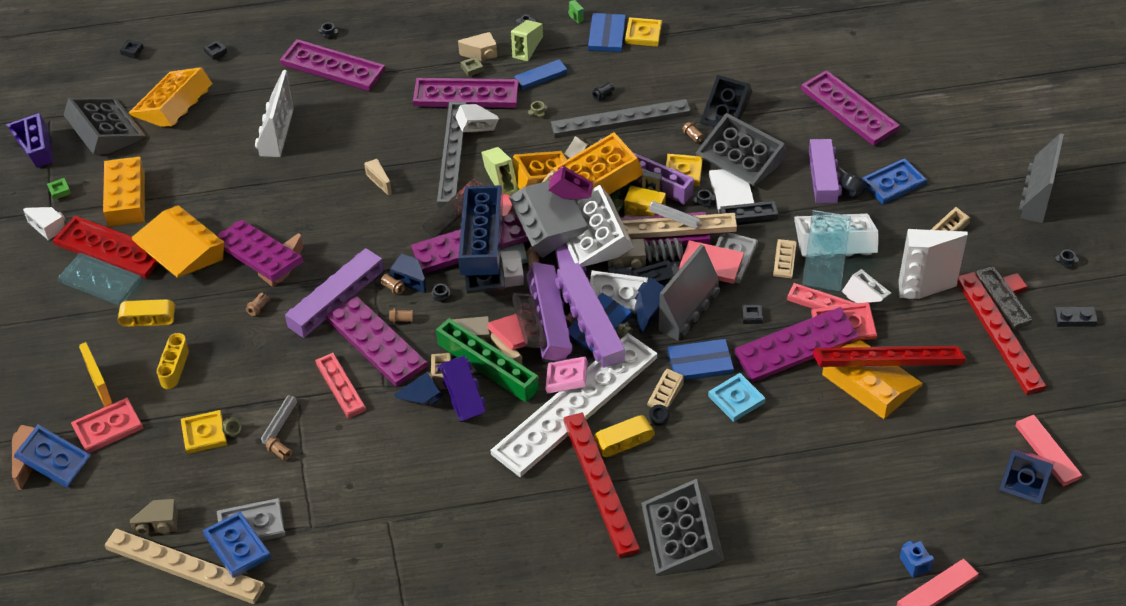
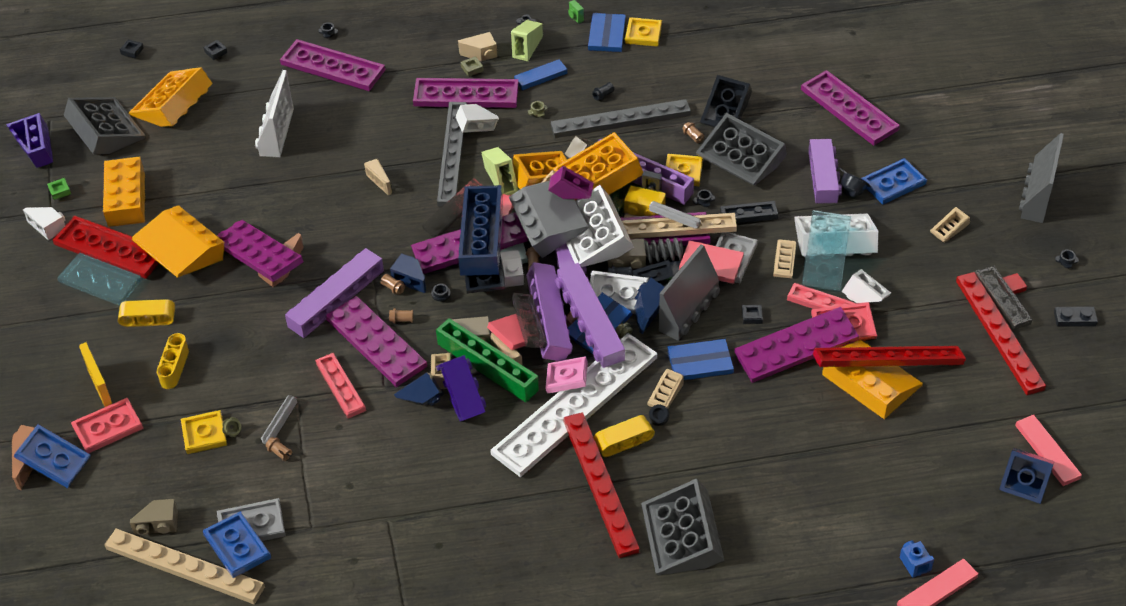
medium nougat pin [246,293,269,316] -> none
medium azure plate [708,373,765,422] -> none
white tile [709,169,754,213] -> none
white slope [899,229,968,299] -> none

